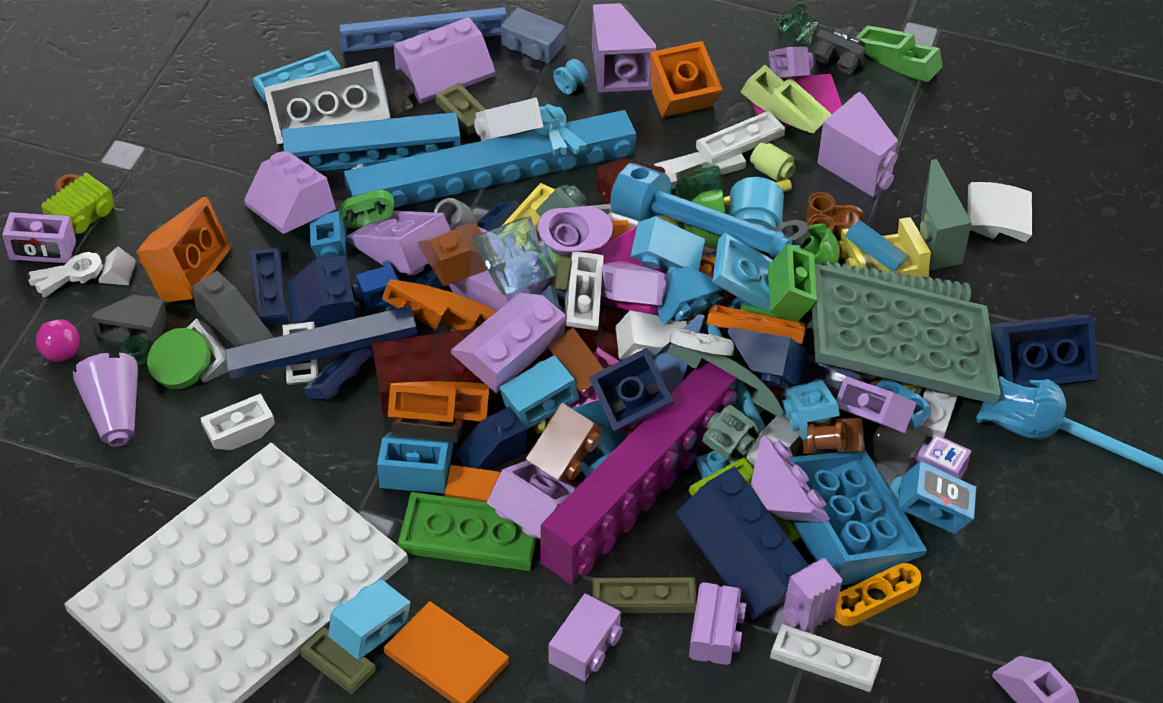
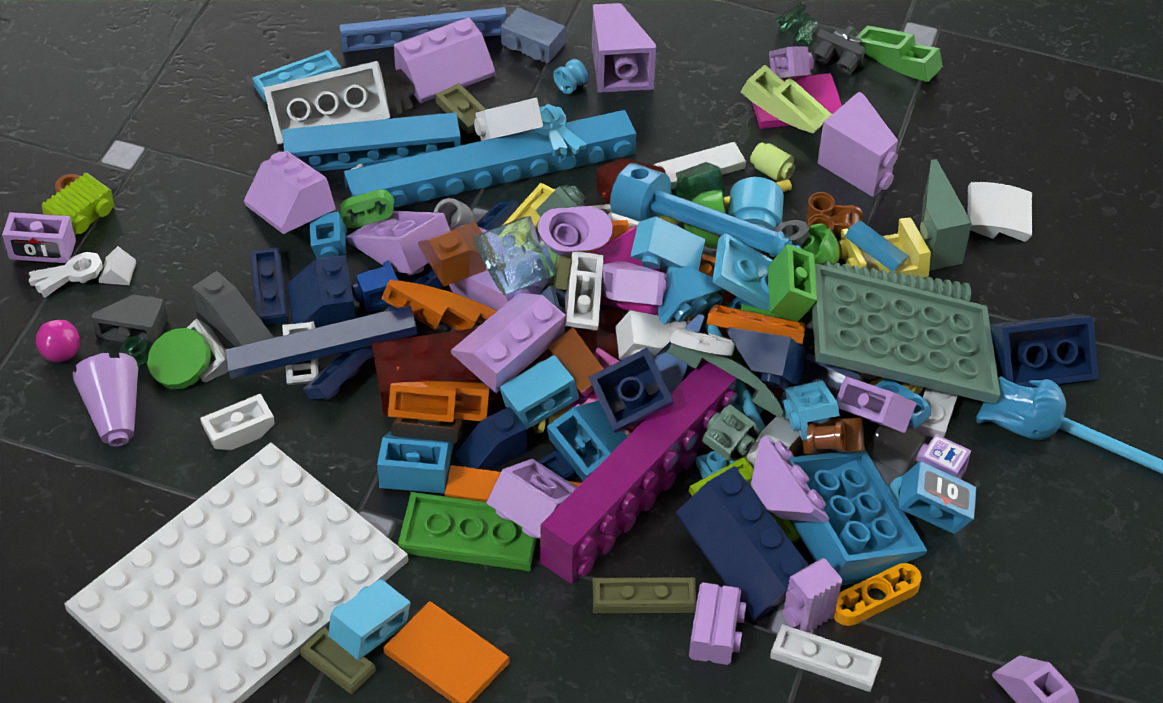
orange slope [136,197,232,302] -> none
brick [526,403,603,485] -> none
lavender brick [549,594,623,682] -> none
orange slope [650,41,722,118] -> none
white tile [696,111,785,166] -> none

